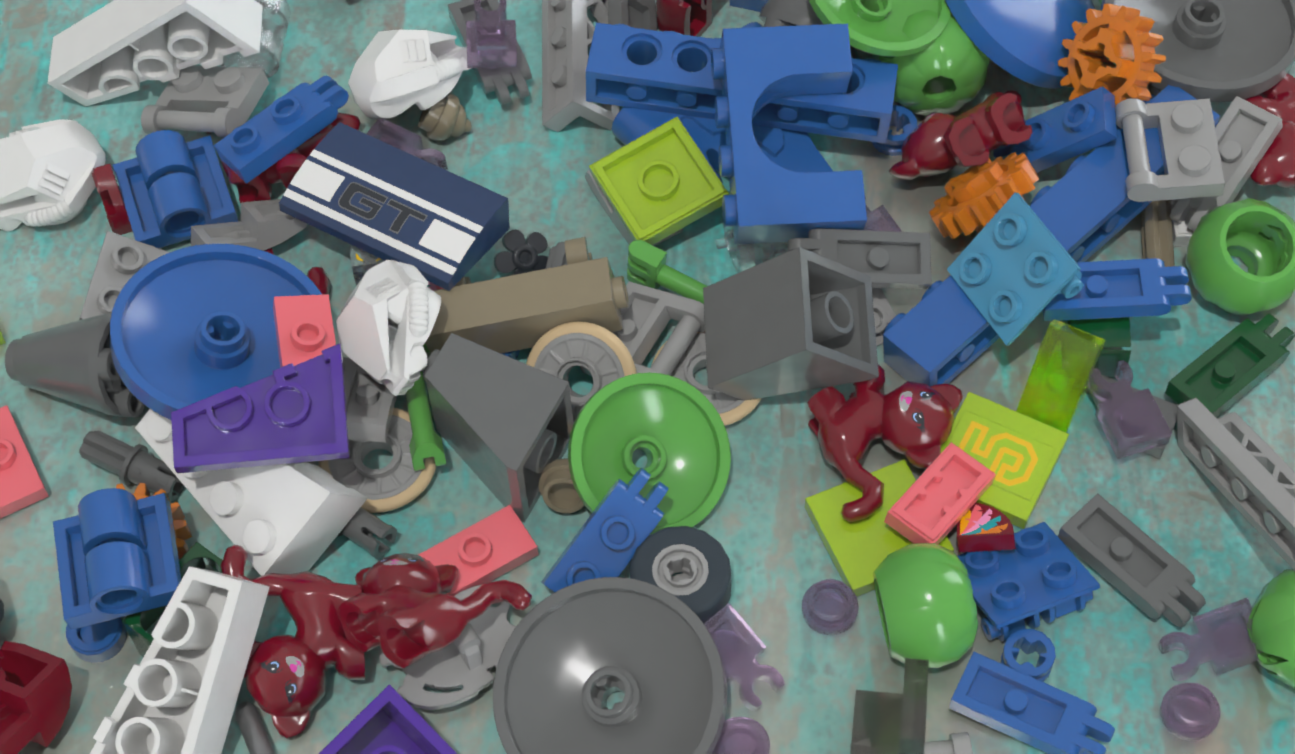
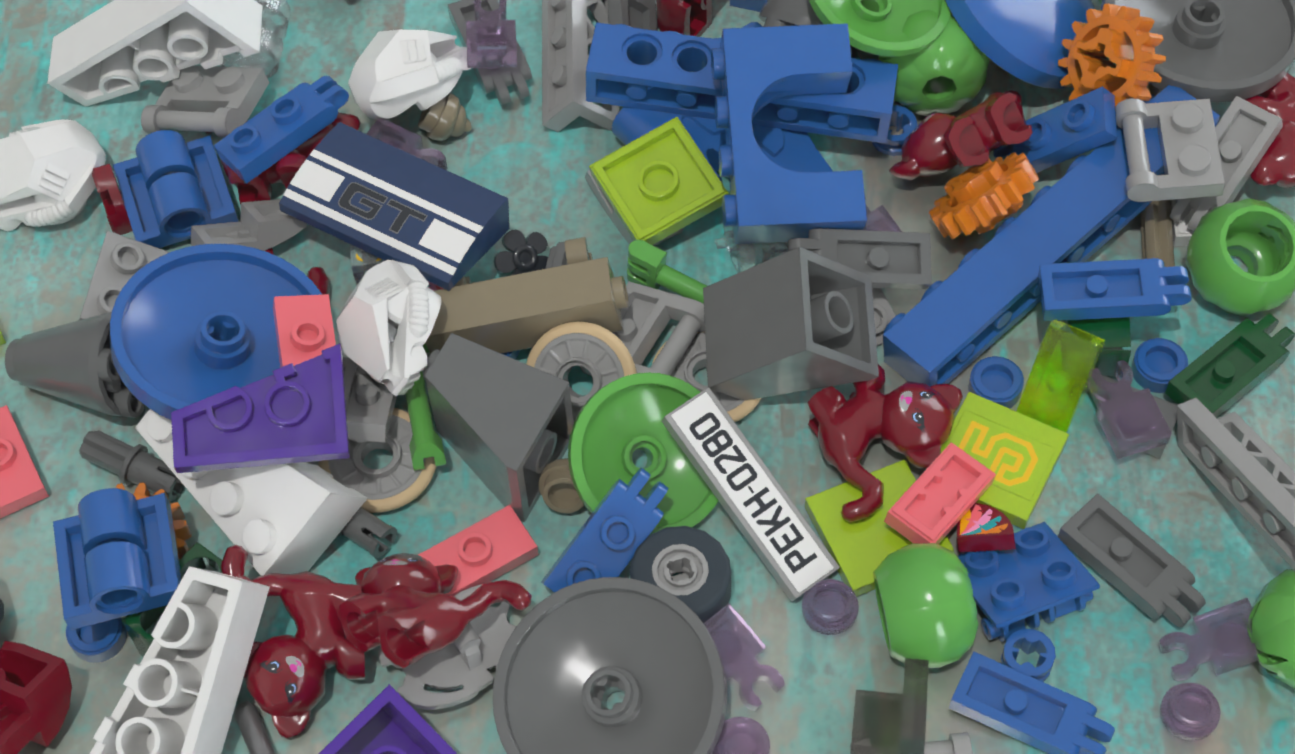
dark azure hinge [947,192,1084,346] -> none
none -> tile [661,387,840,602]
none -> blue tile [968,356,1024,409]
none -> blue tile [1131,338,1188,393]

